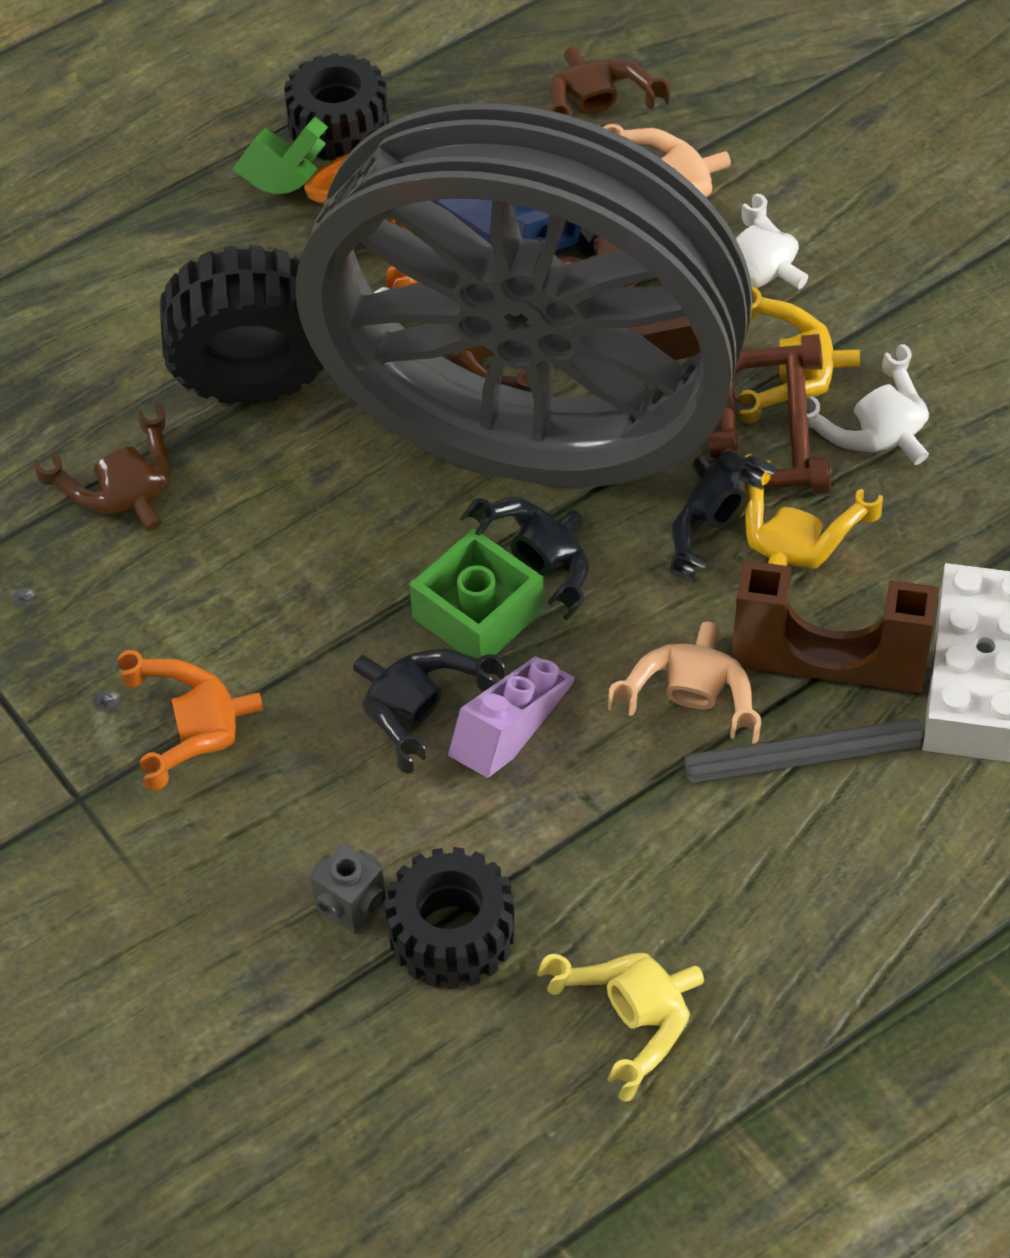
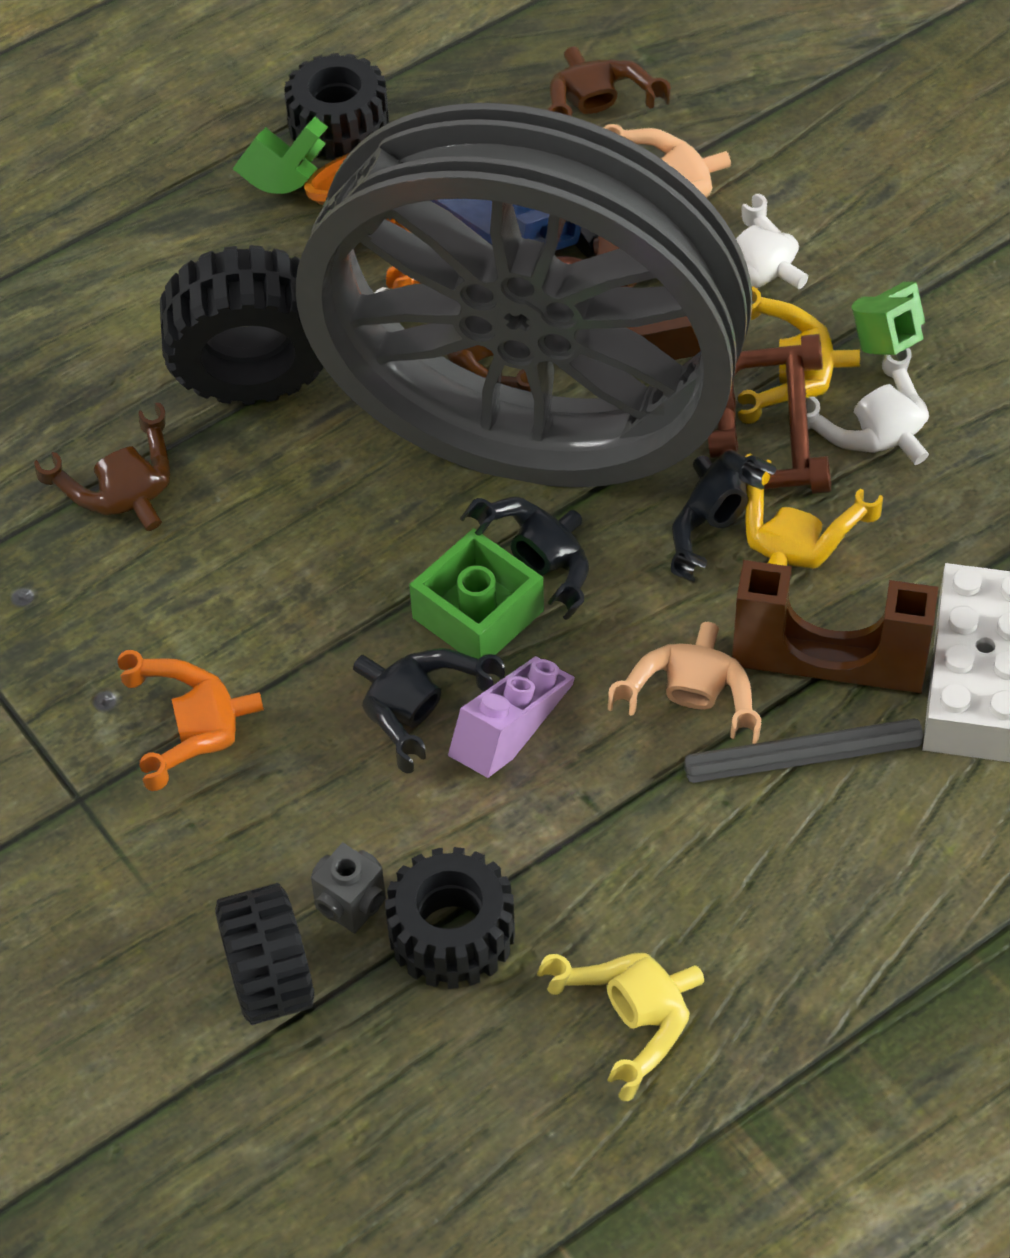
none -> black tyre [215,883,315,1026]
none -> bright green brick [852,282,925,355]

